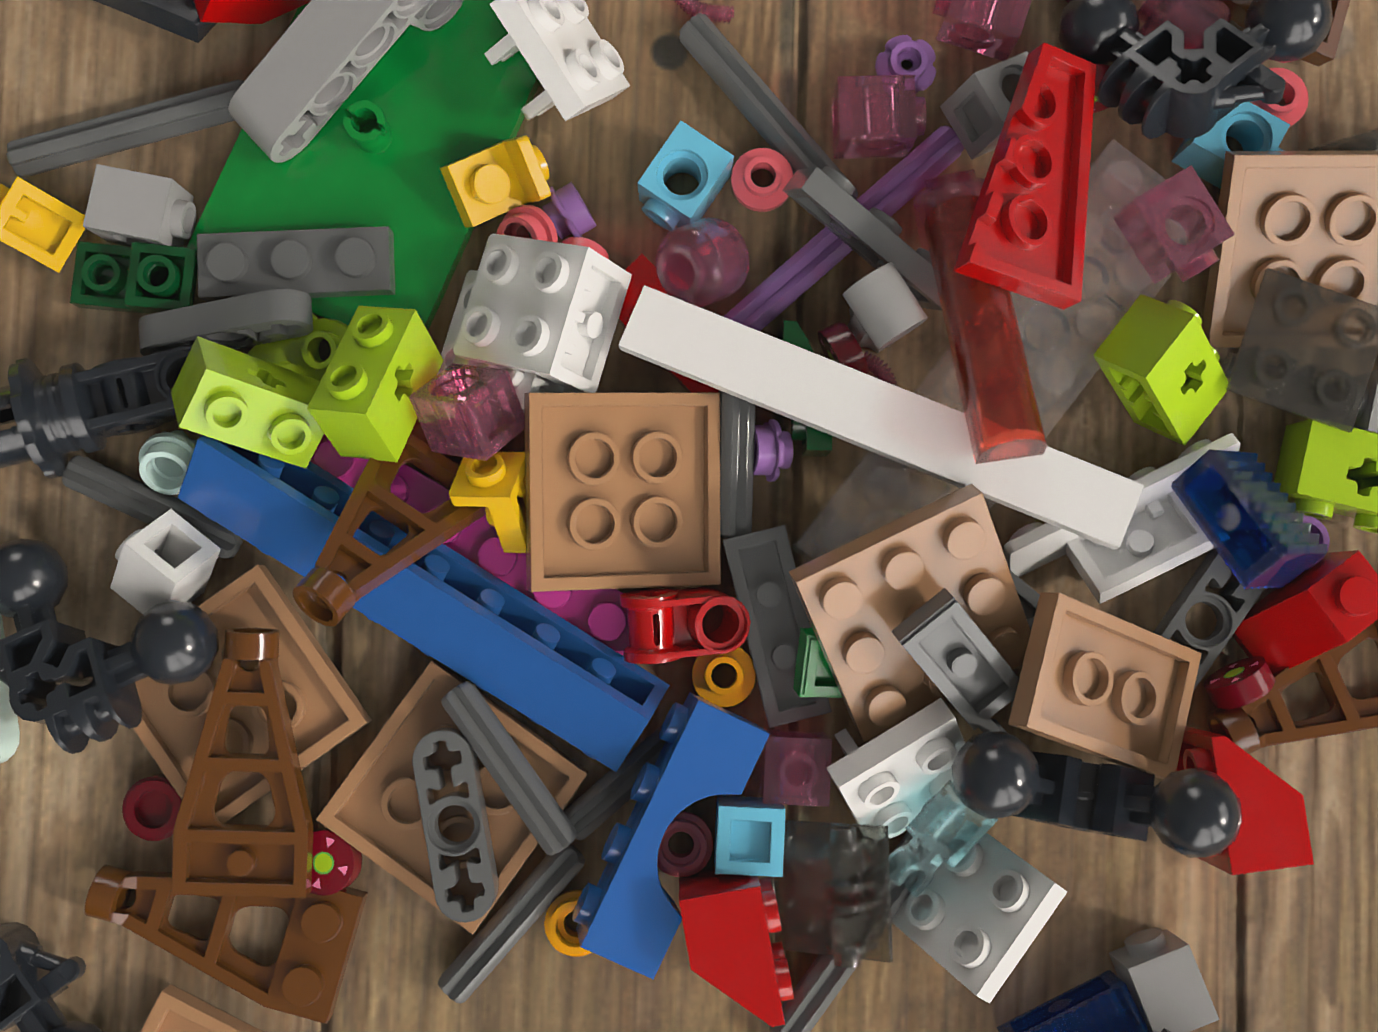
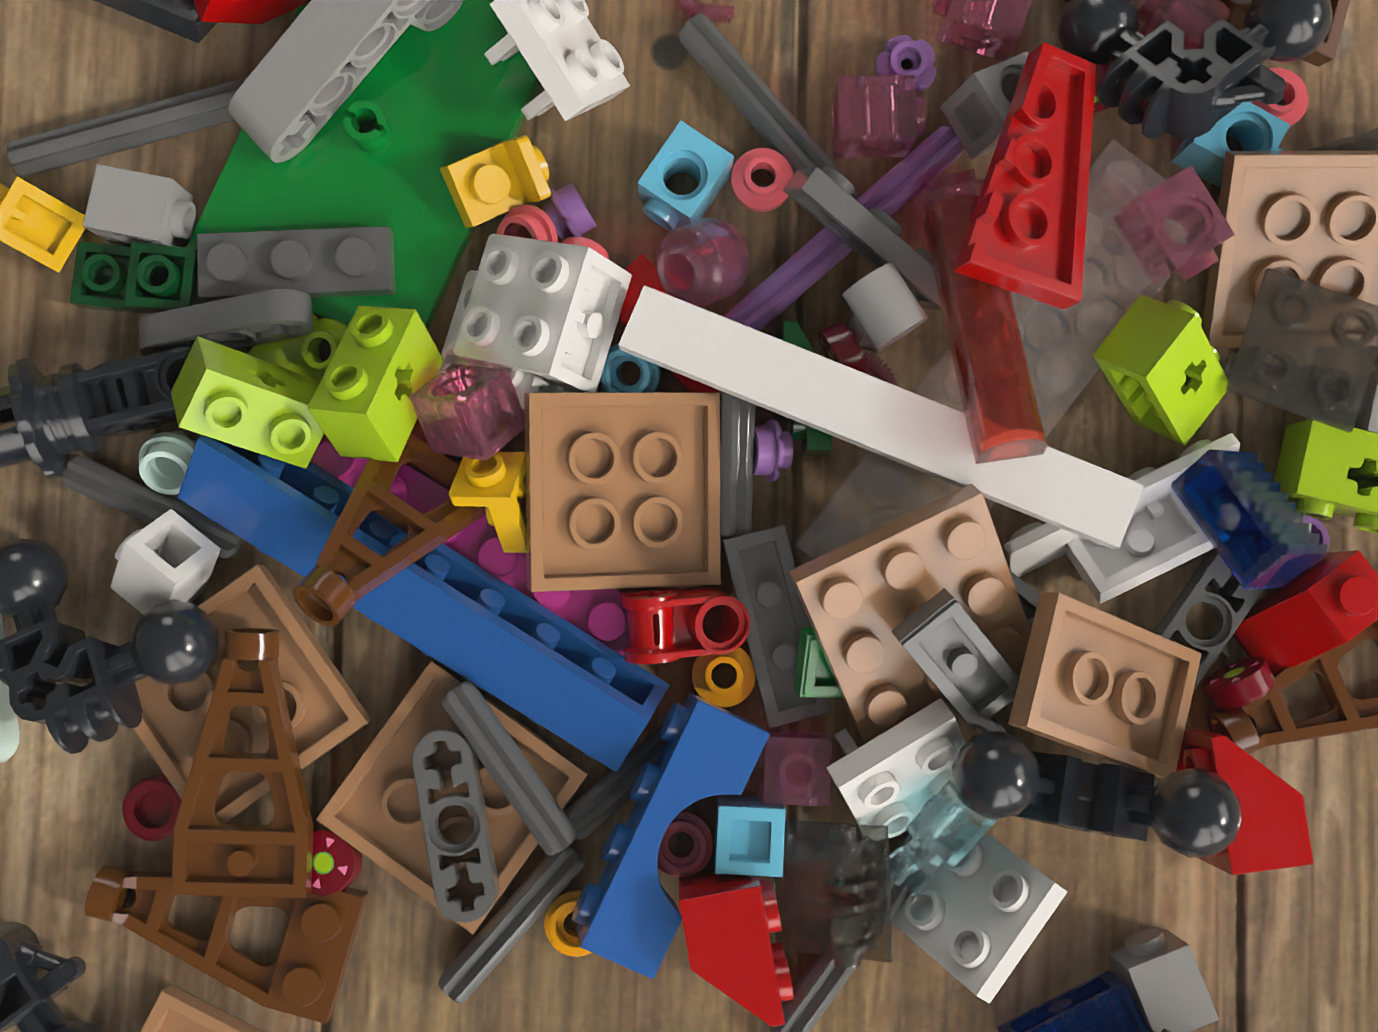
none -> medium azure plate [599,343,661,393]

